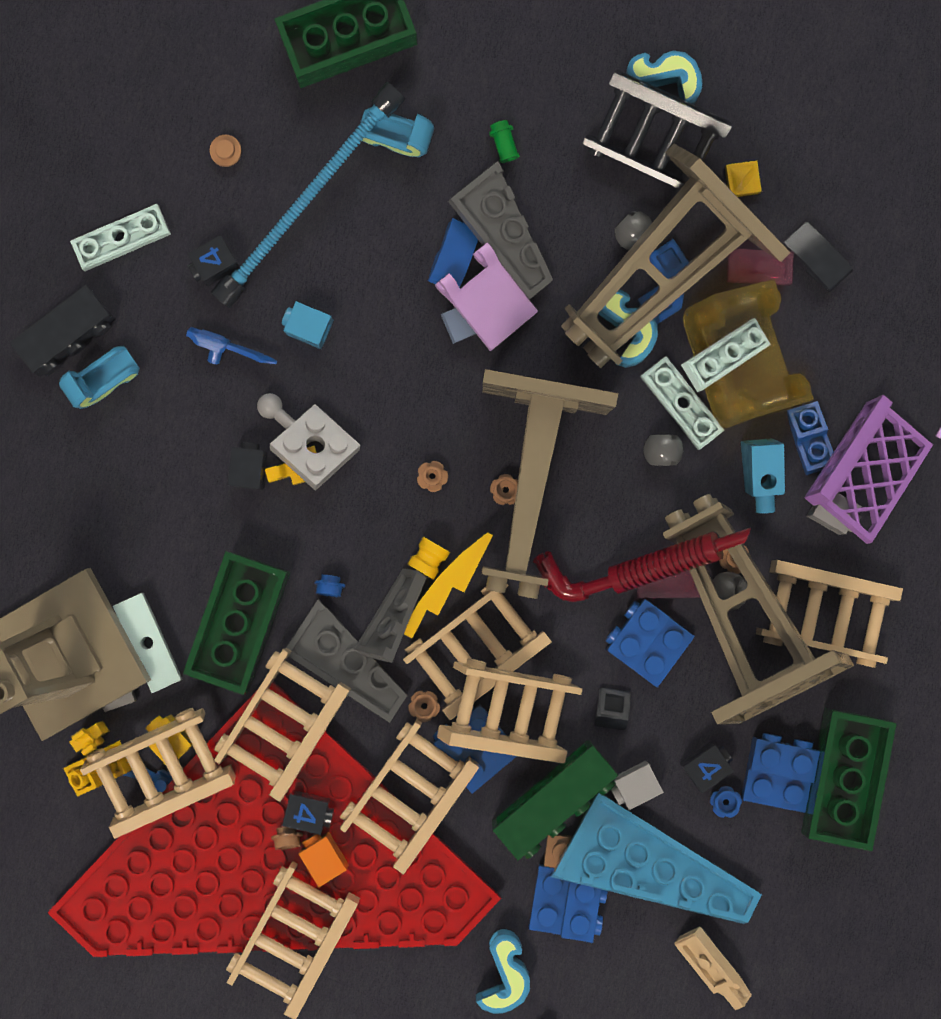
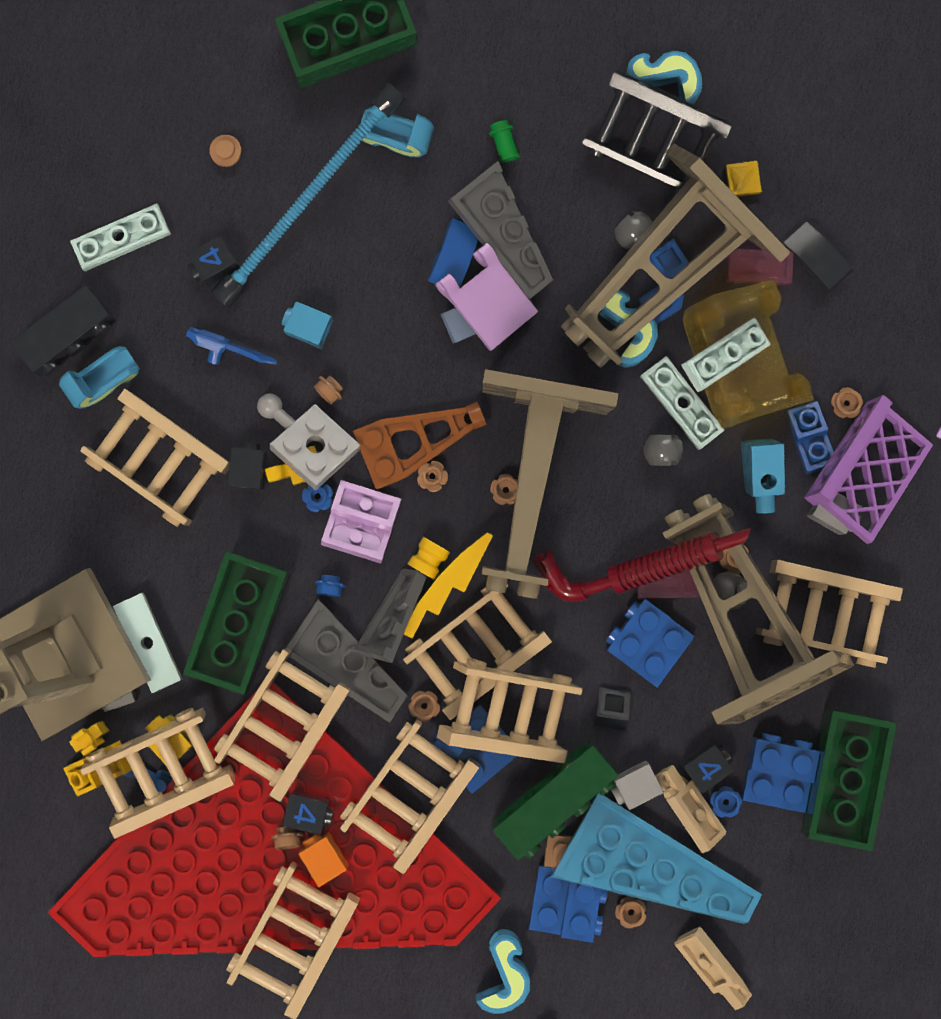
none -> tan fence [80,389,230,527]
none -> blue plate [302,484,333,512]
none -> medium nougat plate [314,376,343,405]
none -> lavender slope [321,480,401,563]
none -> dark orange plate [353,402,487,490]
none -> medium nougat plate [615,896,646,928]
none -> tan hinge [655,765,726,853]
none -> medium nougat plate [831,387,863,418]

